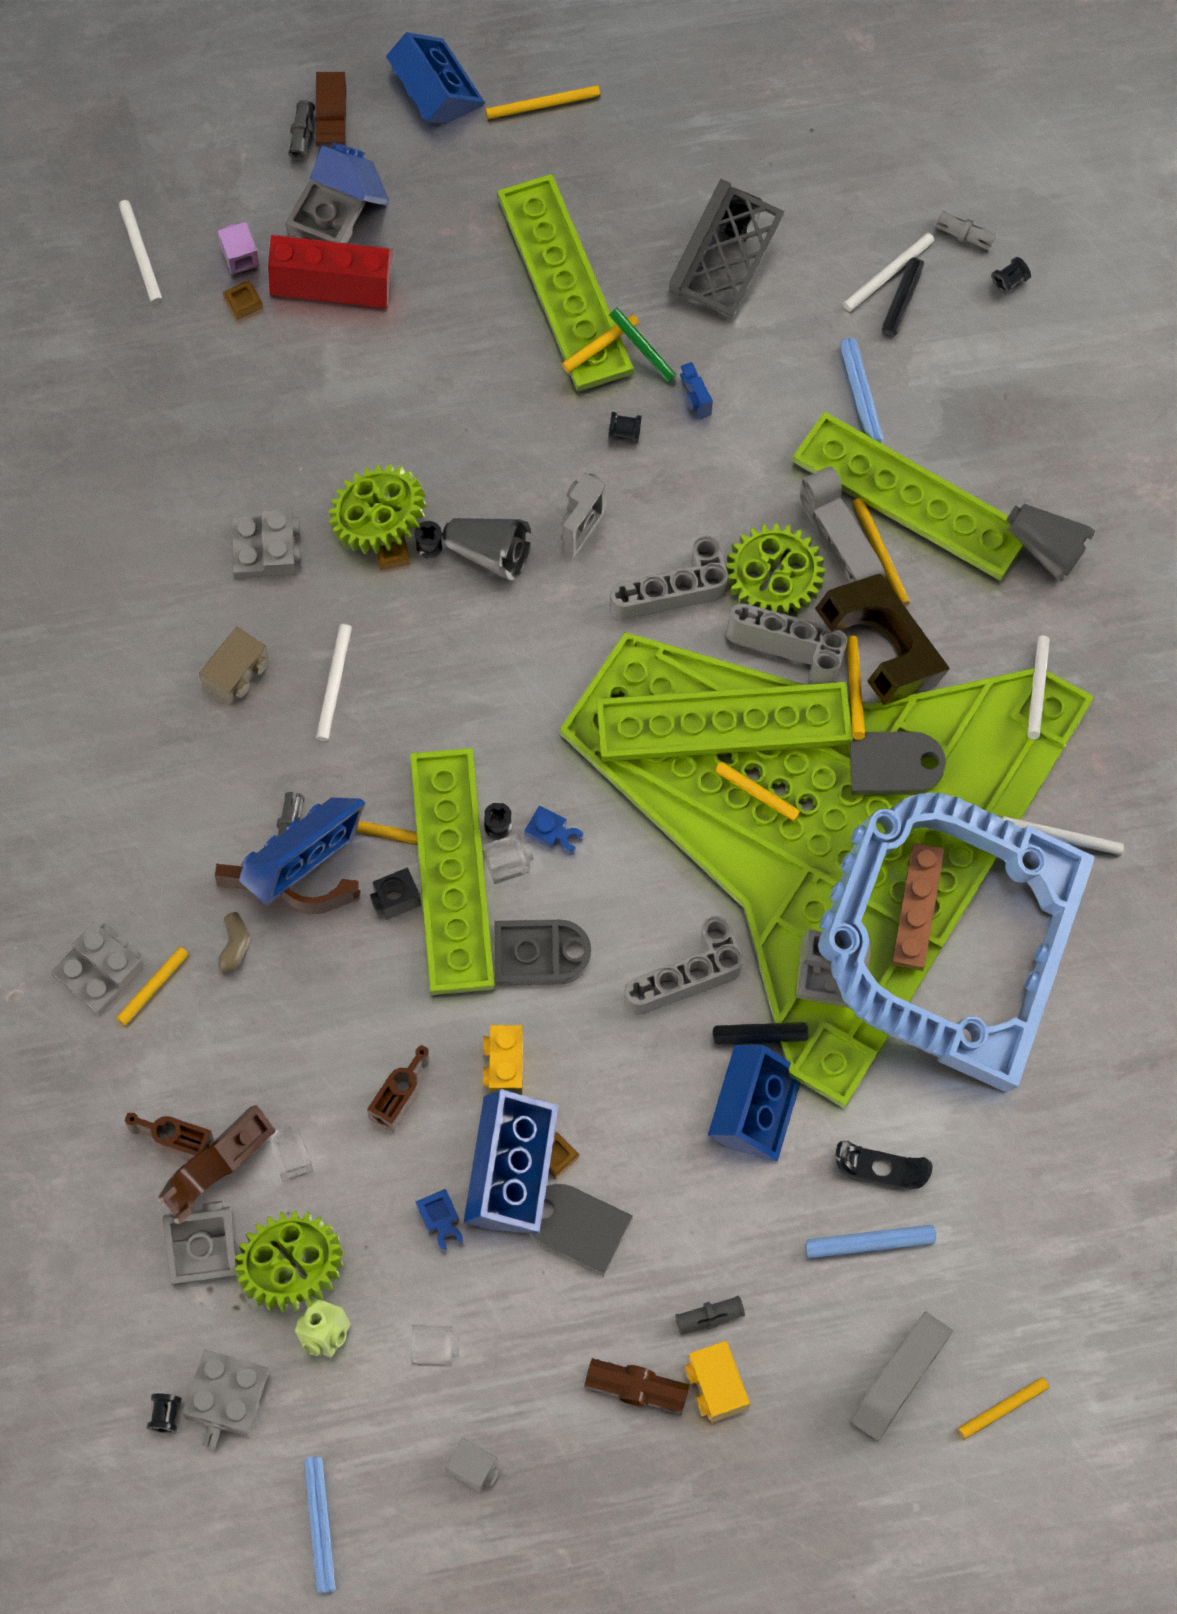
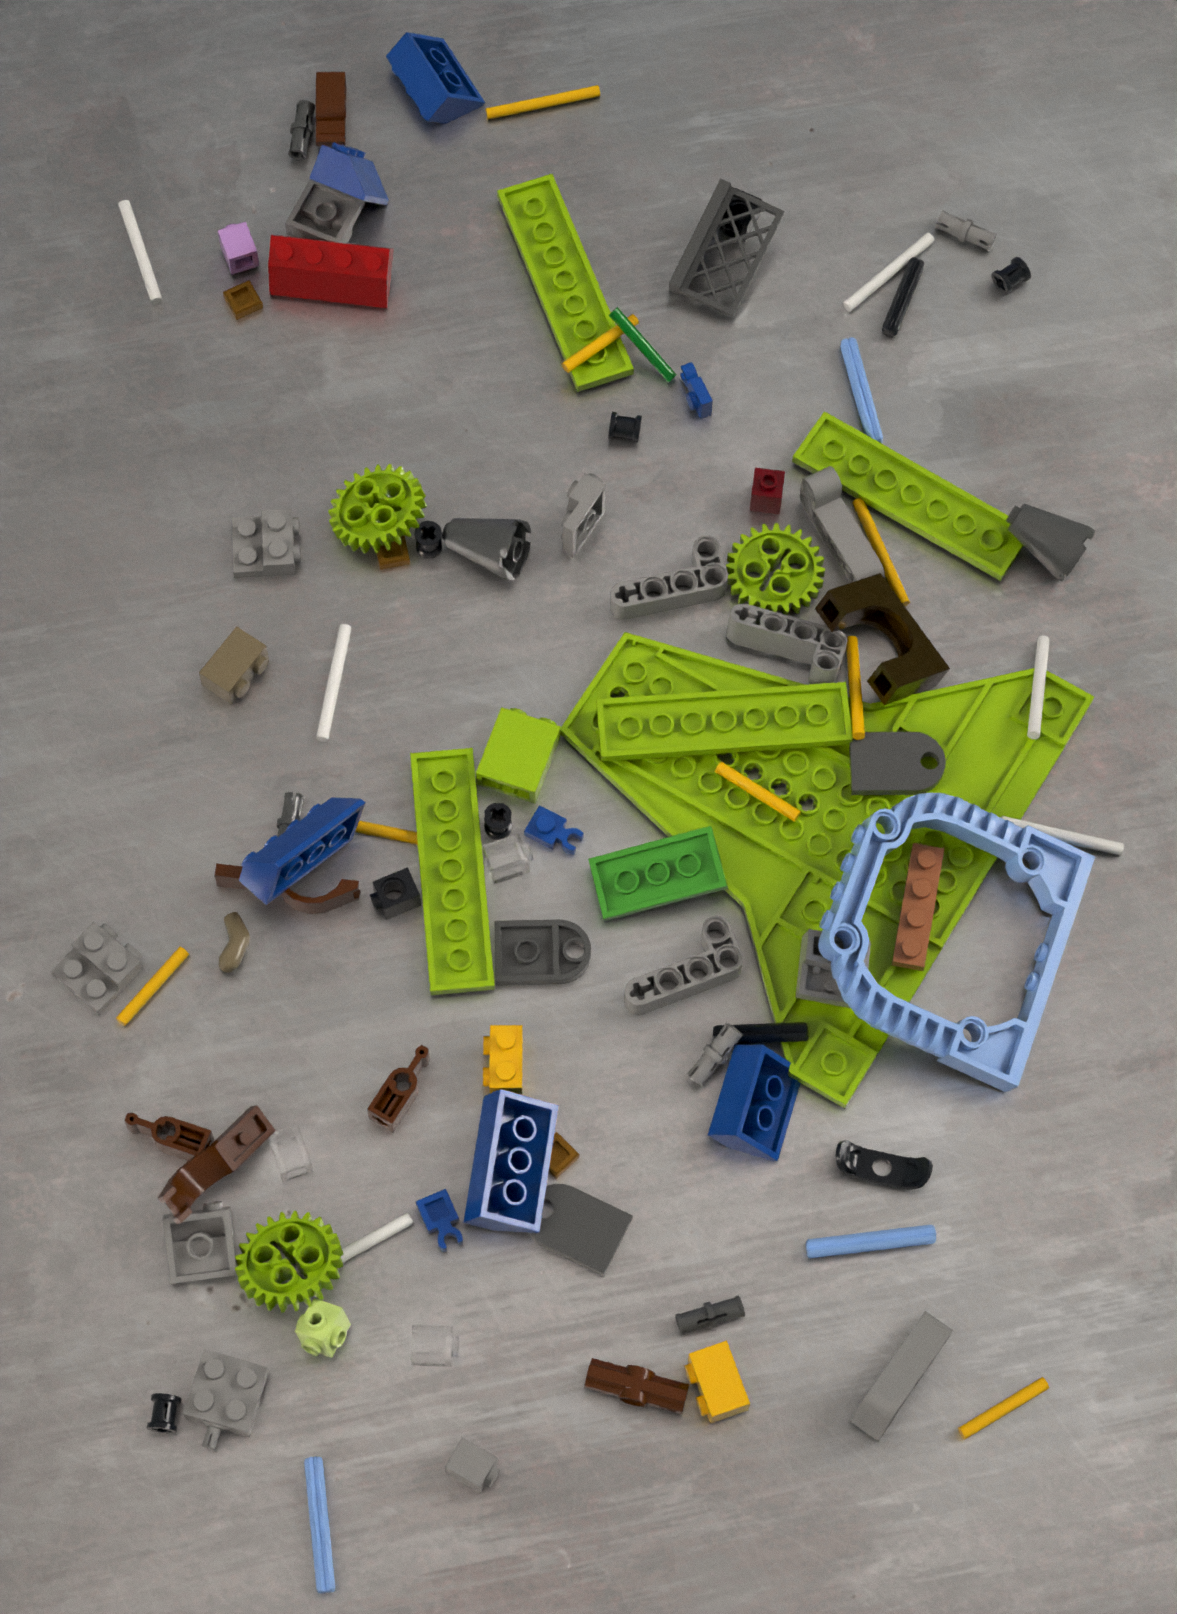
none -> white bar [297,1212,414,1279]
none -> lime brick [476,707,561,804]
none -> bright green plate [588,826,728,921]
none -> light grey pin [687,1022,743,1086]
none -> dark red brick [750,468,785,515]

